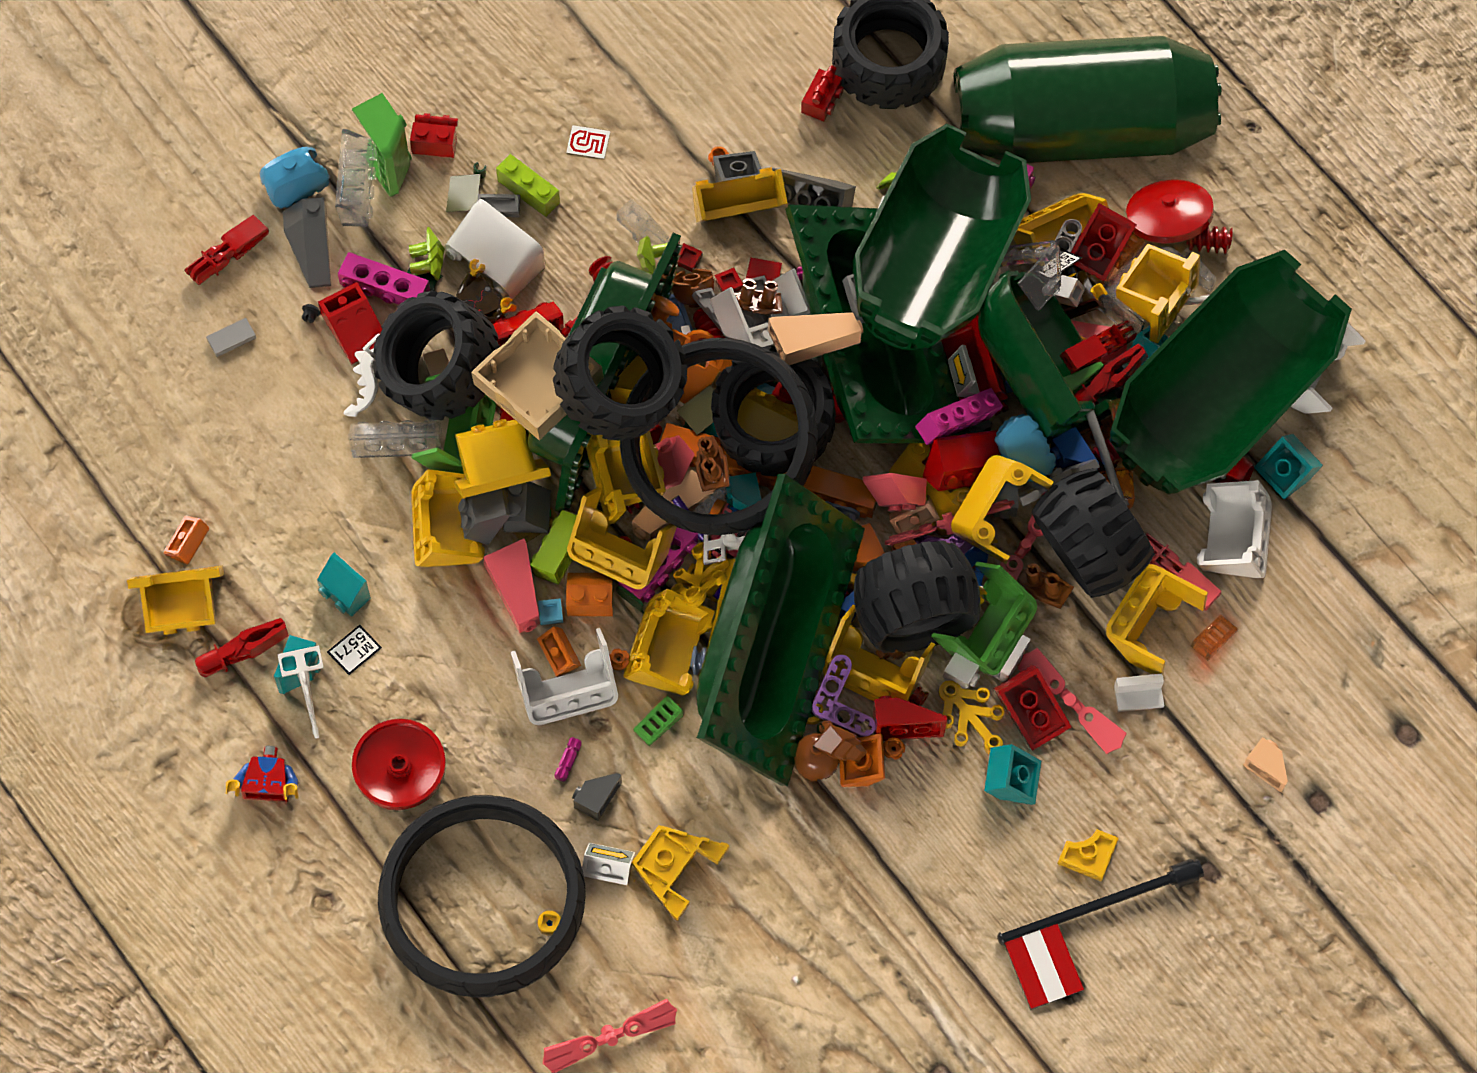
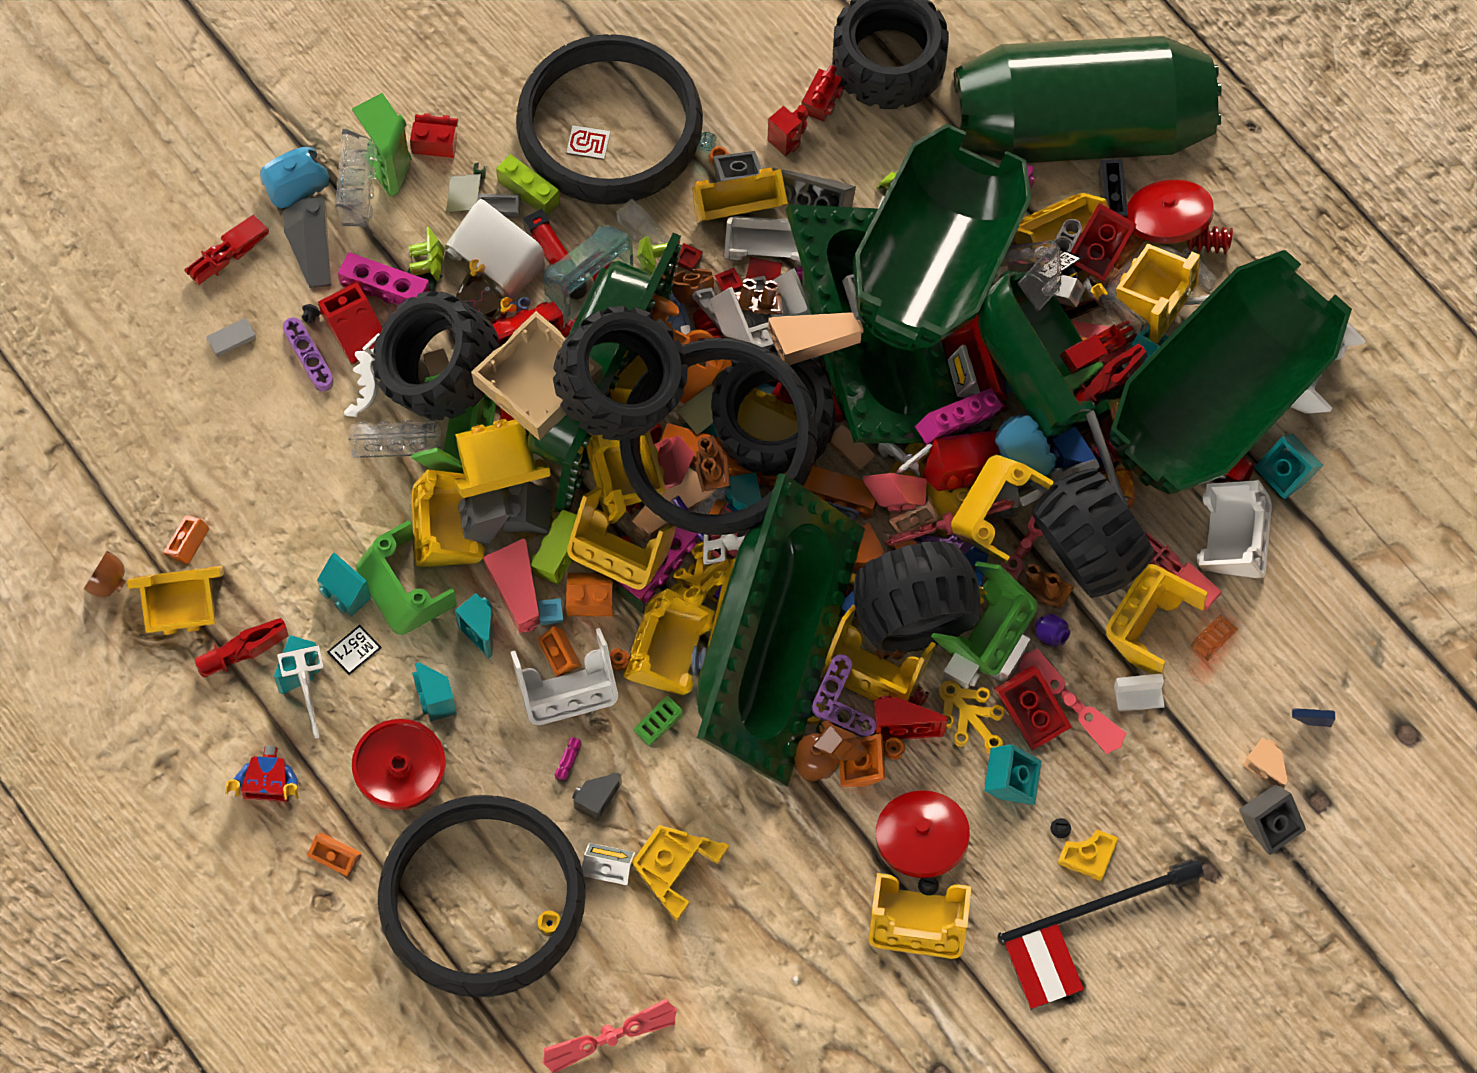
none -> dark orange cylinder [84,551,126,597]
none -> medium lavender beam [283,317,334,391]
none -> orange slope [307,833,361,877]
none -> bright green windscreen [356,520,457,635]
none -> teal slope [412,662,457,722]
none -> teal slope [455,593,494,659]
none -> medium blue hand [509,297,530,312]
none -> black tyre [516,34,703,205]
none -> red piece [523,209,594,299]
none -> clear light blue windscreen [543,225,633,317]
none -> clear light blue bush [697,132,717,151]
none -> white windscreen [724,216,801,265]
none -> red brick [767,105,808,157]
none -> light nougat slope [829,425,875,471]
none -> yellow windscreen [868,873,971,959]
none -> red dish [876,790,970,878]
none -> white piece [877,443,932,477]
none -> black piece [918,877,939,896]
none -> dark purple head [1035,613,1070,647]
none -> black piece [1050,818,1071,839]
none -> black brick [1098,159,1128,218]
none -> dark grey slope [1239,784,1306,855]
none -> dark blue tile [1292,708,1335,727]

